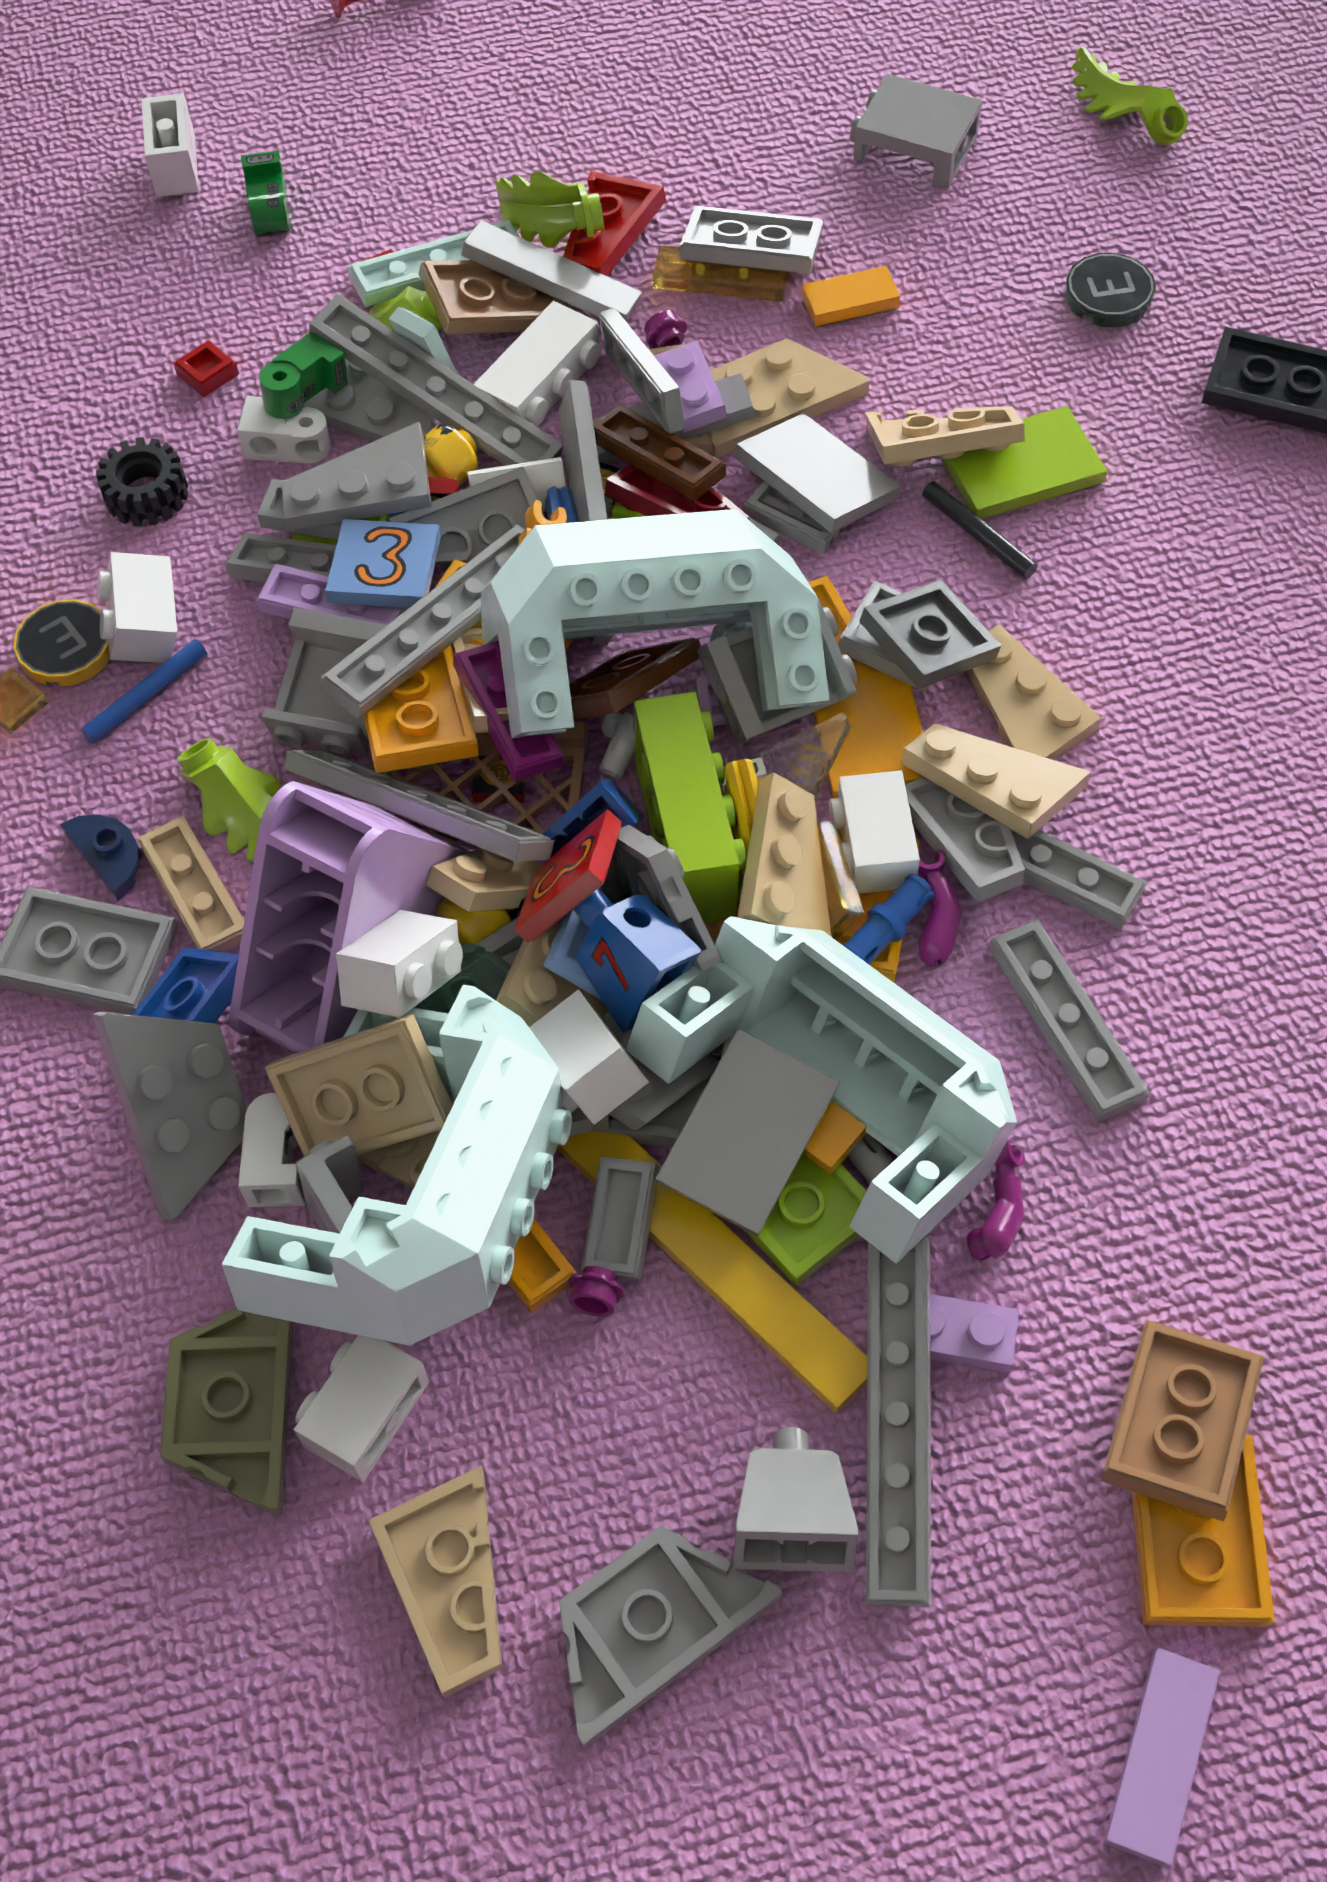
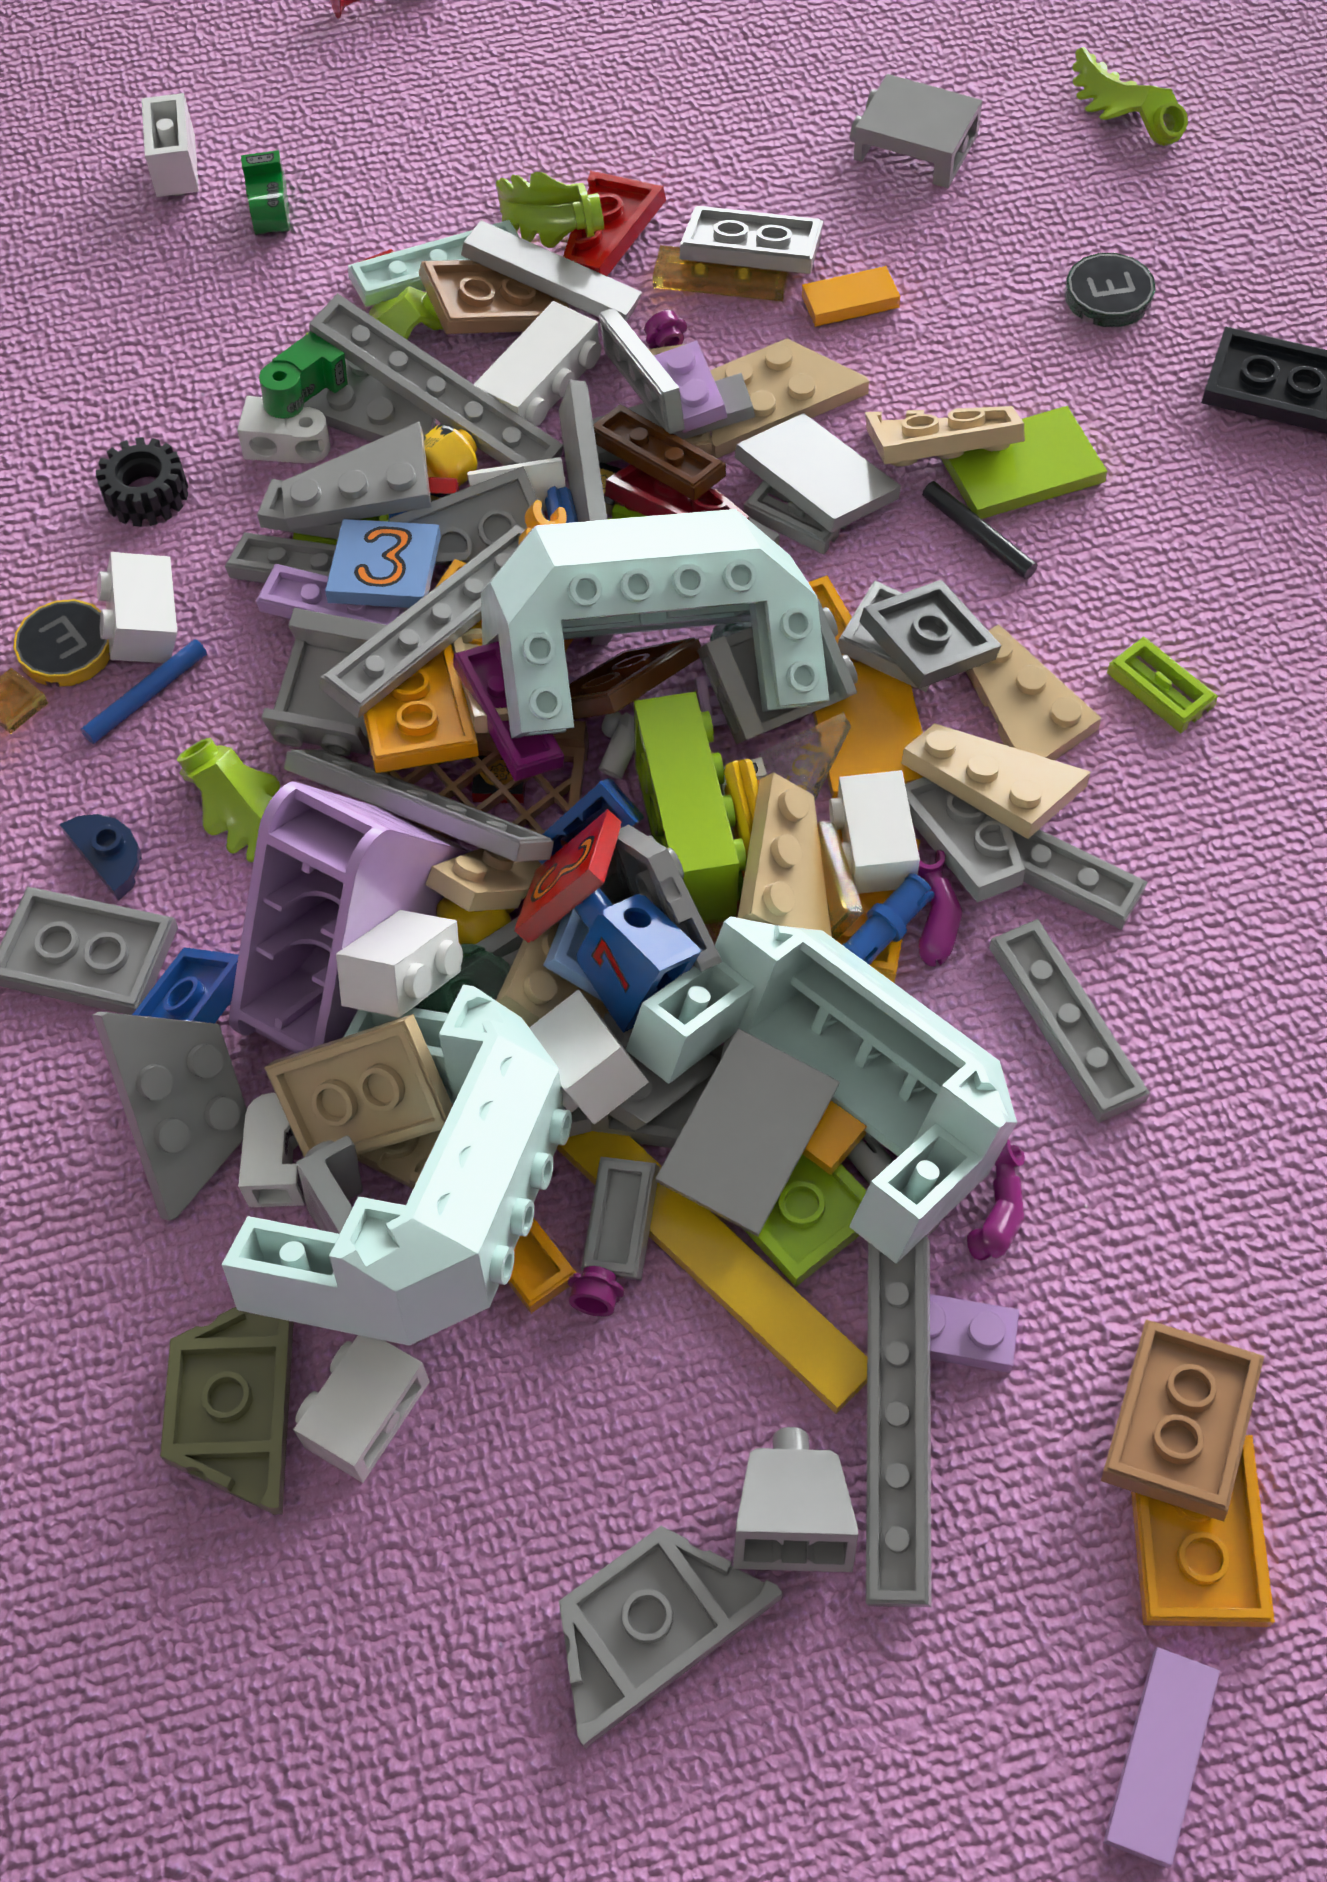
tan tile [136,815,244,953] -> none
red tile [173,340,239,397] -> none
tan wing [369,1465,503,1698] -> none
light aqua tile [389,307,458,374] -> none
none -> lime tile [1107,636,1218,734]

